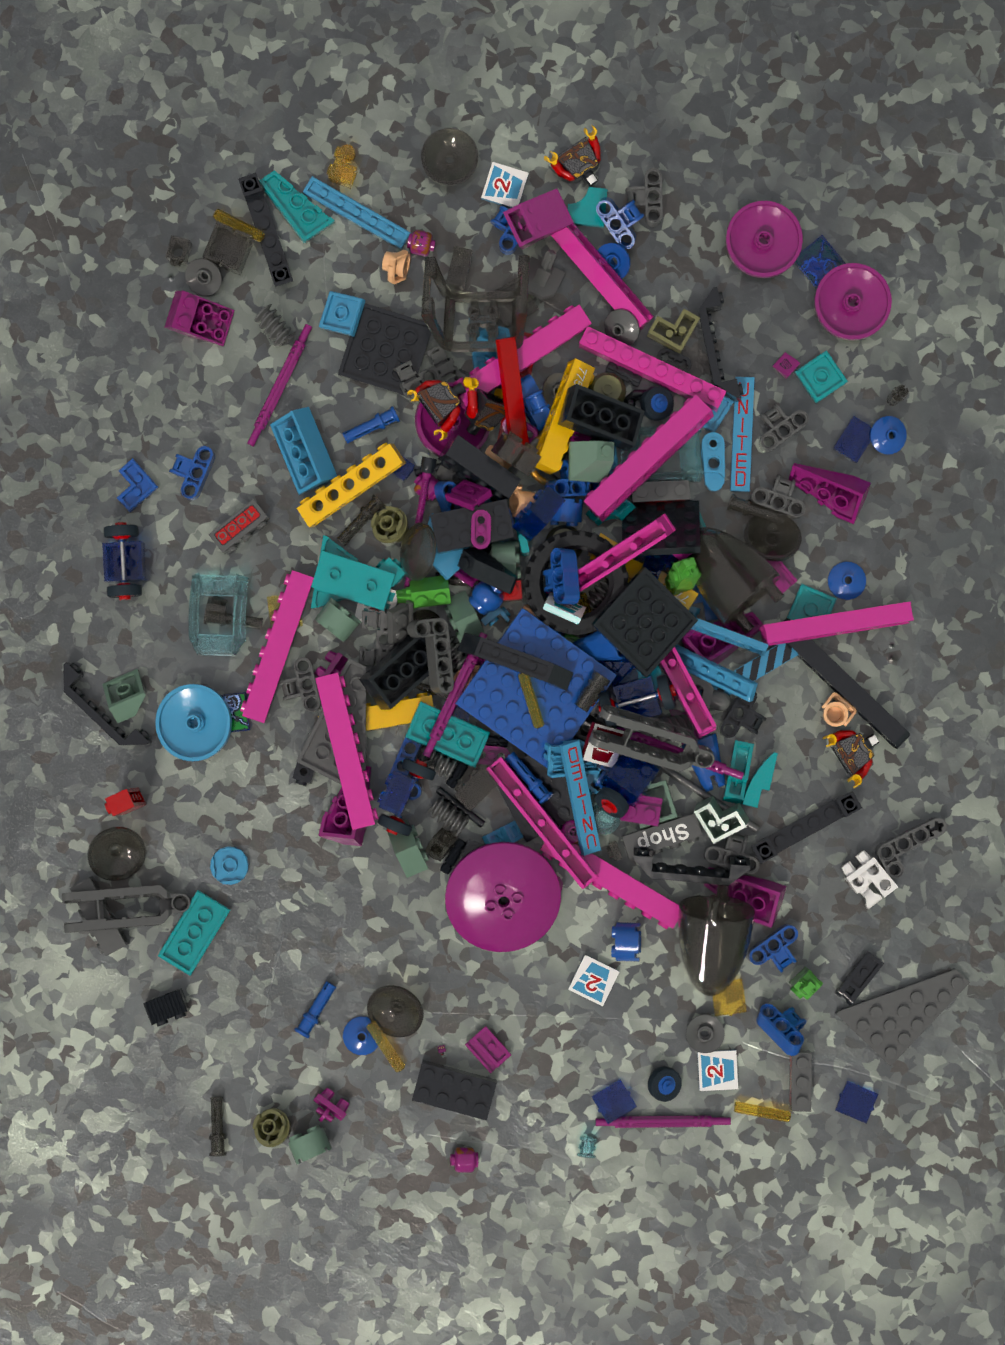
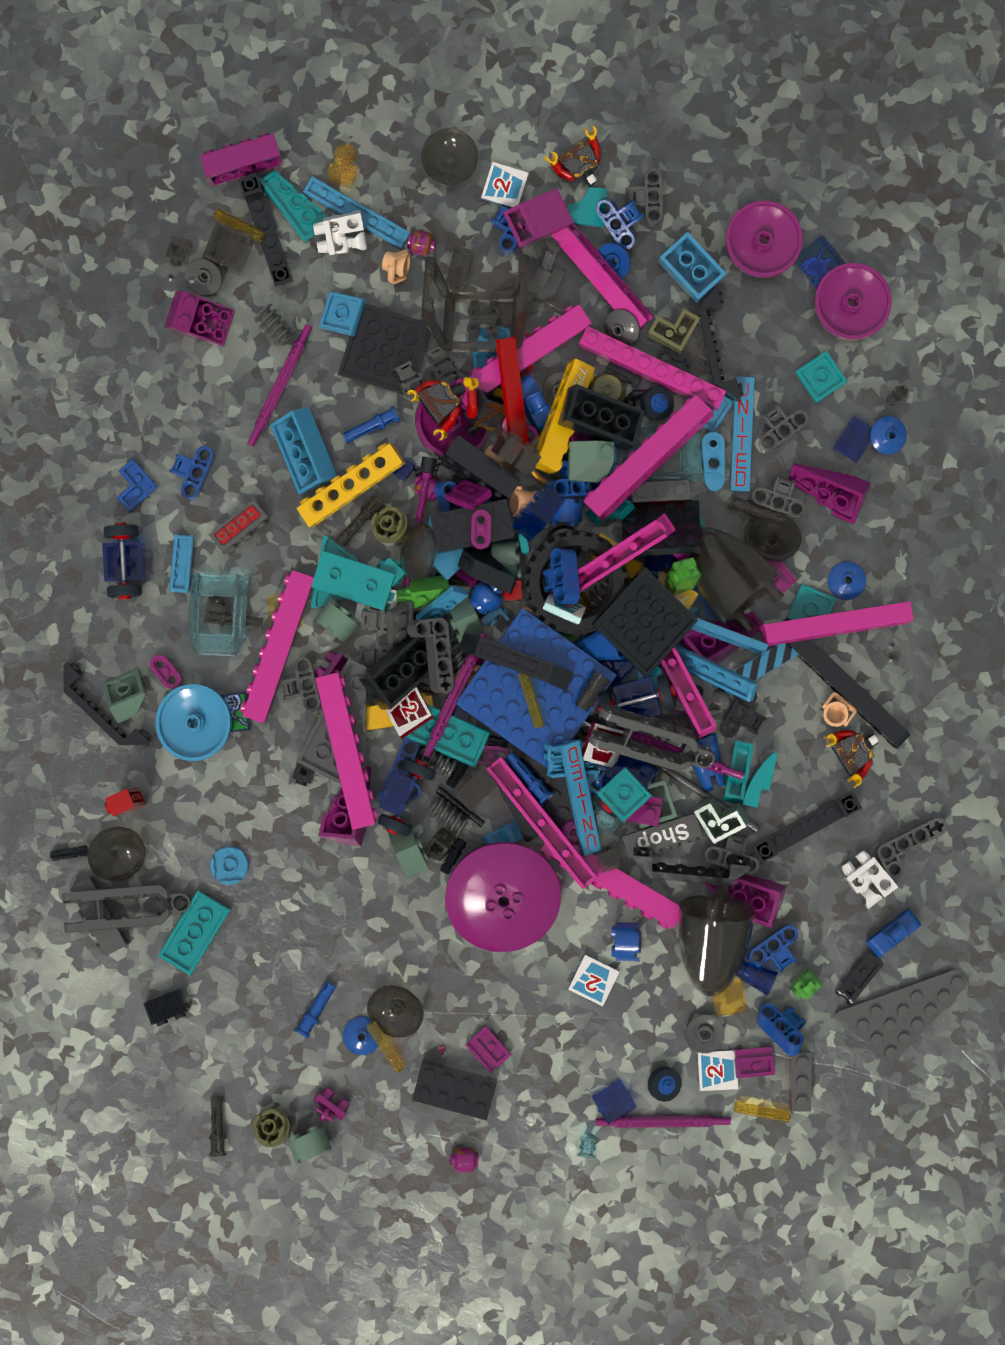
magenta slope [772,352,800,379] -> none
clear blue piece [835,1081,879,1124] -> none
none -> black axle [50,846,88,861]
none -> magenta plate [150,655,182,689]
none -> dark azure plate [169,534,194,594]
none -> magenta brick [200,133,284,187]
none -> white hips [313,210,367,255]
none -> tile [386,687,434,739]
none -> dark azure plate [416,586,468,620]
none -> clear smoke plate [596,849,621,873]
none -> teal tile [597,767,652,823]
none -> dark azure brick [658,232,727,304]
none -> clear blue plant [733,959,778,997]
none -> magenta plate [733,1047,775,1078]
none -> blue piece [866,909,922,958]

